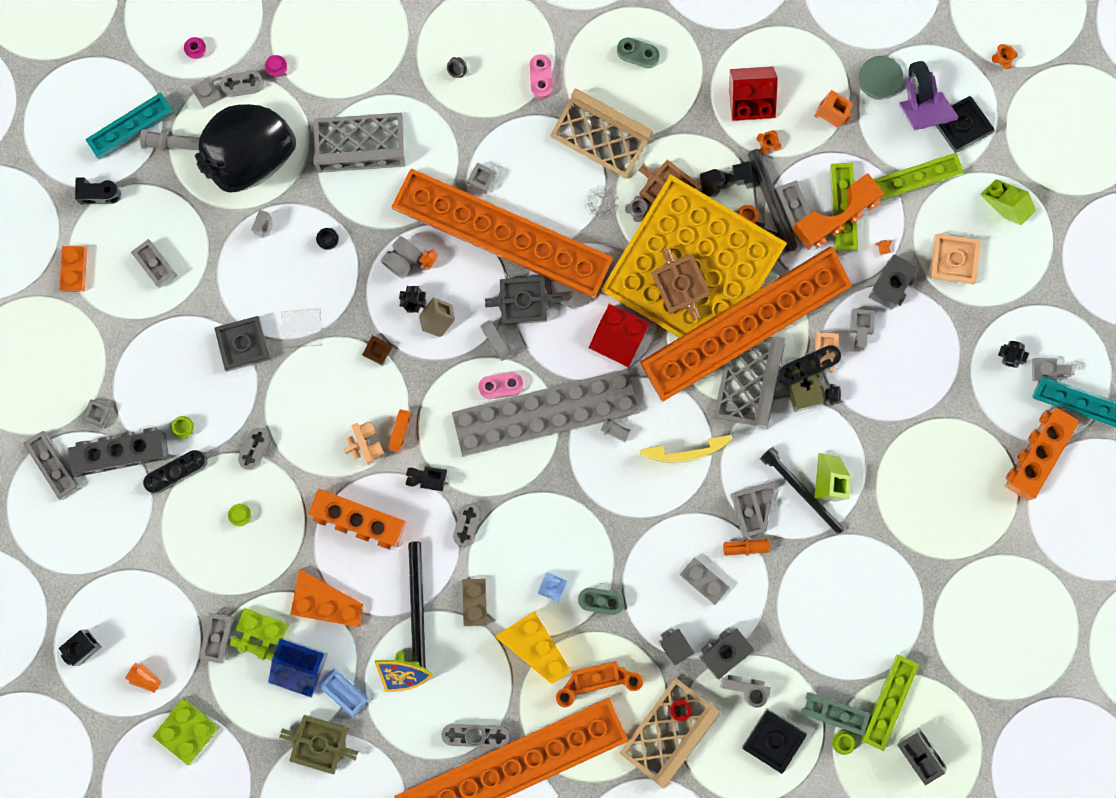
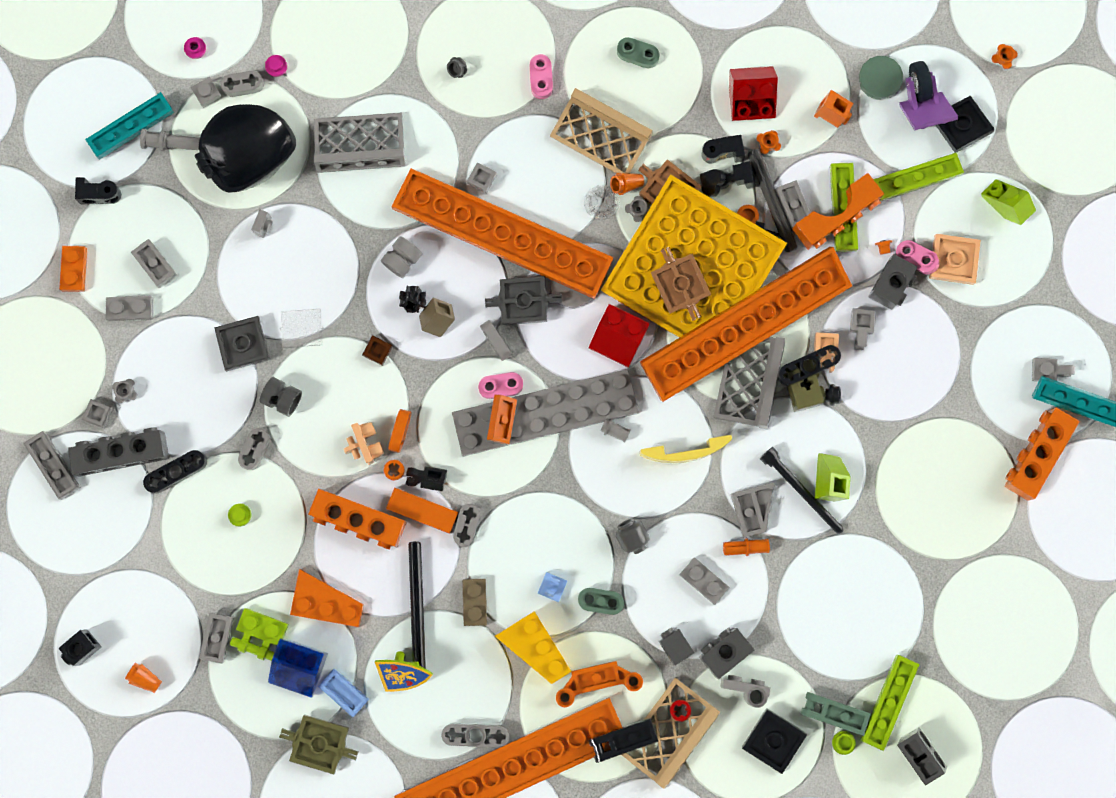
lime plate [152,698,220,766] -> none
lime plate [171,416,194,439] -> none
black plate [316,228,339,250] -> none
orange plate [419,249,438,270] -> none
black gear [998,341,1029,368] -> none
none -> light grey plate [106,295,153,321]
none -> light grey plate [112,378,138,404]
none -> dark grey wheel [259,377,302,417]
none -> orange bush [384,460,405,481]
none -> orange tile [386,487,458,534]
none -> orange plate [487,394,517,444]
none -> black plate [588,718,658,763]
none -> orange cone [610,173,644,195]
none -> dark grey head [616,518,650,554]
none -> black leg [701,134,745,164]
none -> bright pink plate [896,240,939,274]

